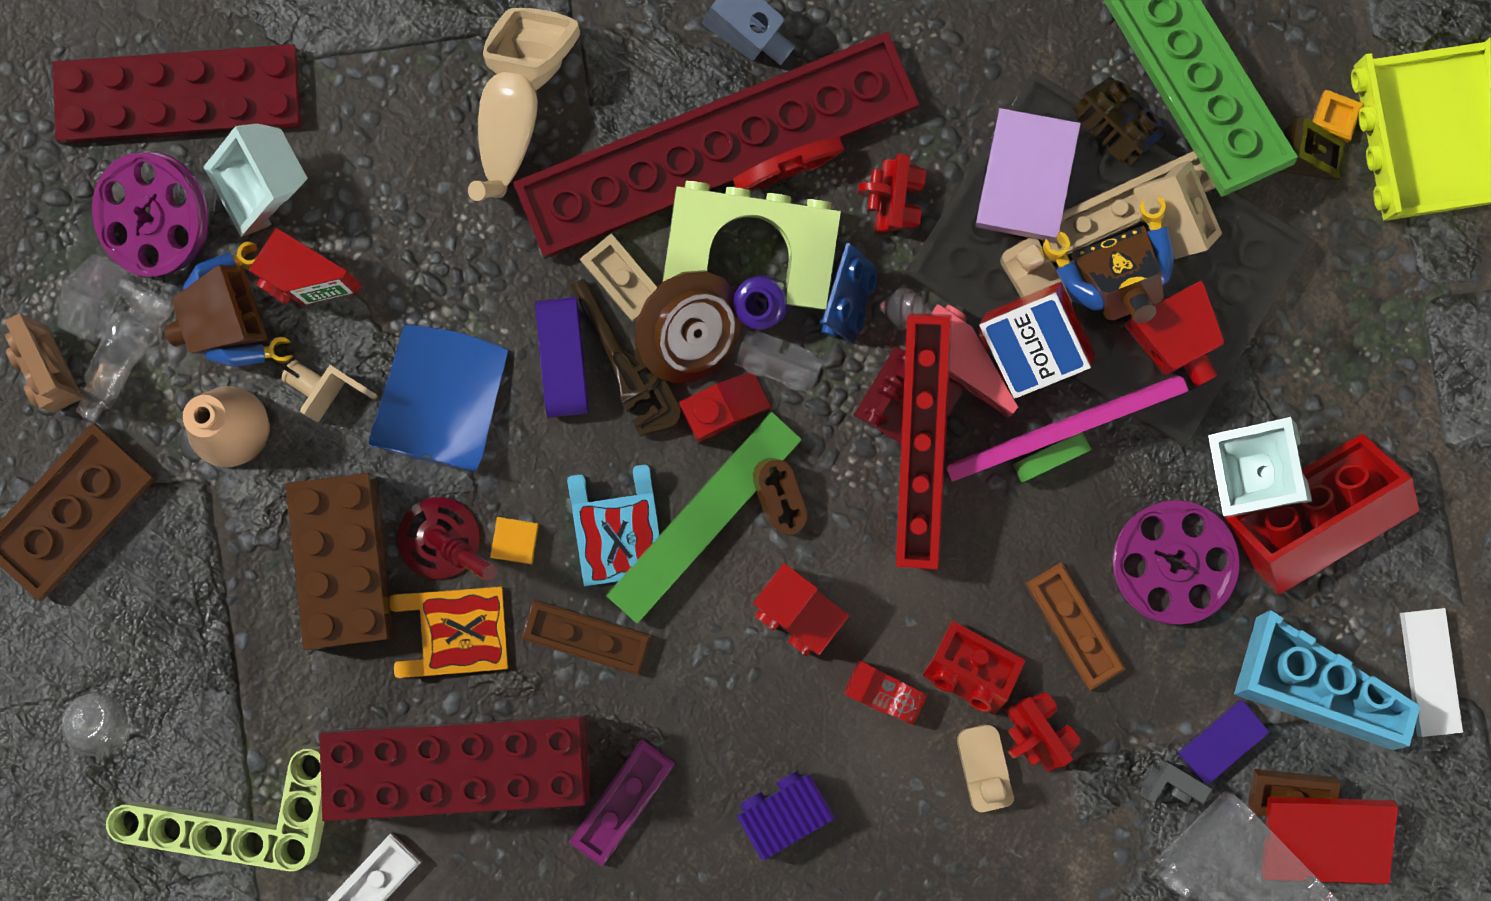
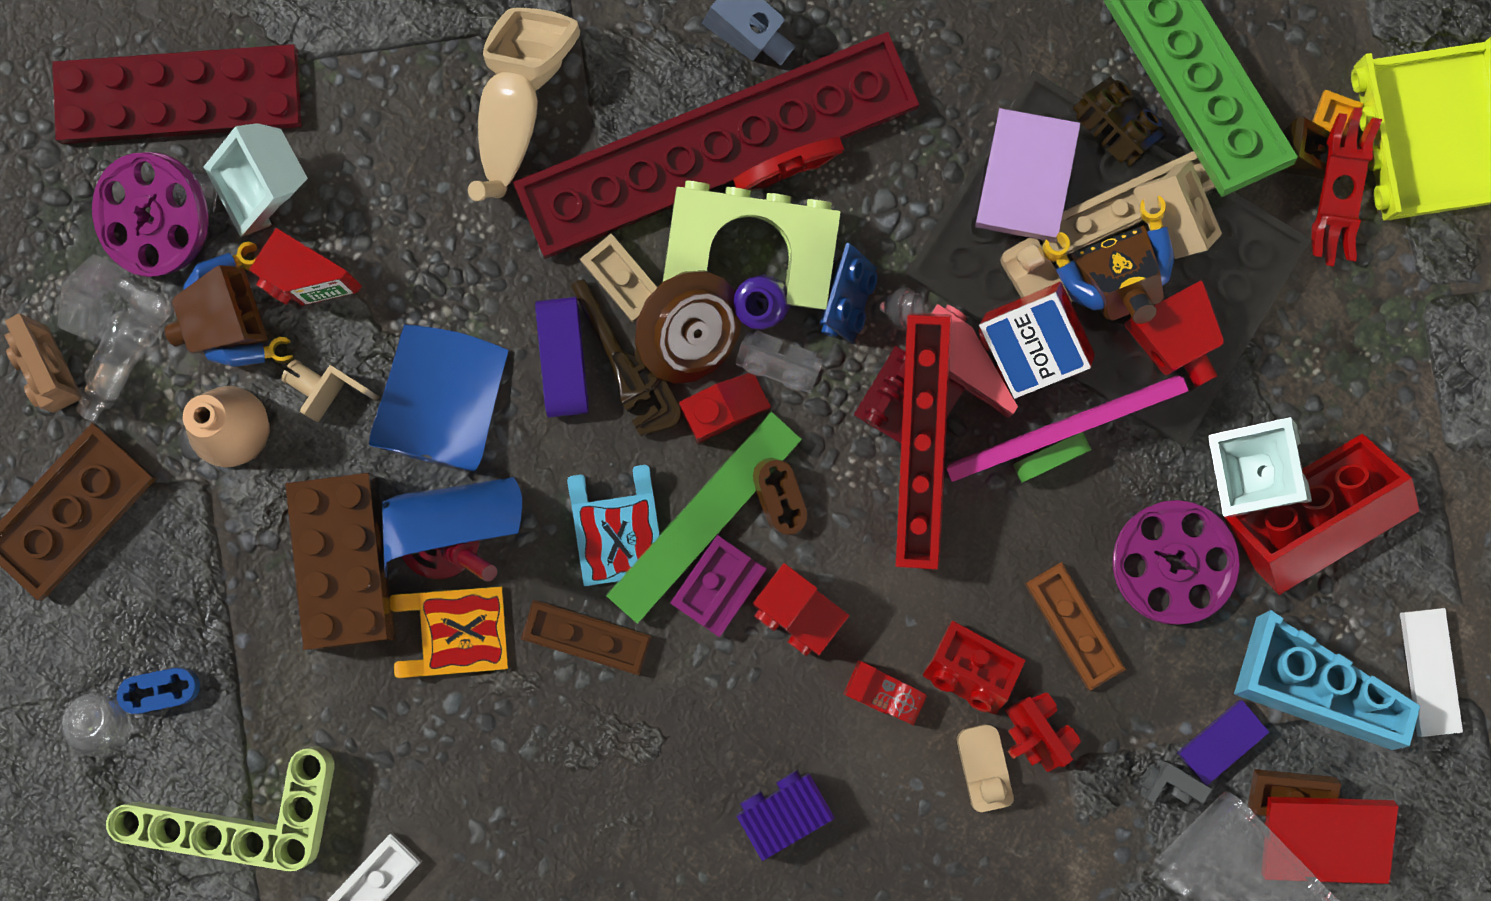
dark red brick [319,715,591,821] -> none
light orange tile [490,517,539,565] -> none
magenta tile [569,739,676,867] -> none
red hips [857,153,926,234] -> none
none -> blue beam [117,668,200,714]
none -> blue piece [383,477,522,578]
none -> magenta plate [670,535,767,638]
none -> red piece [1312,107,1382,266]

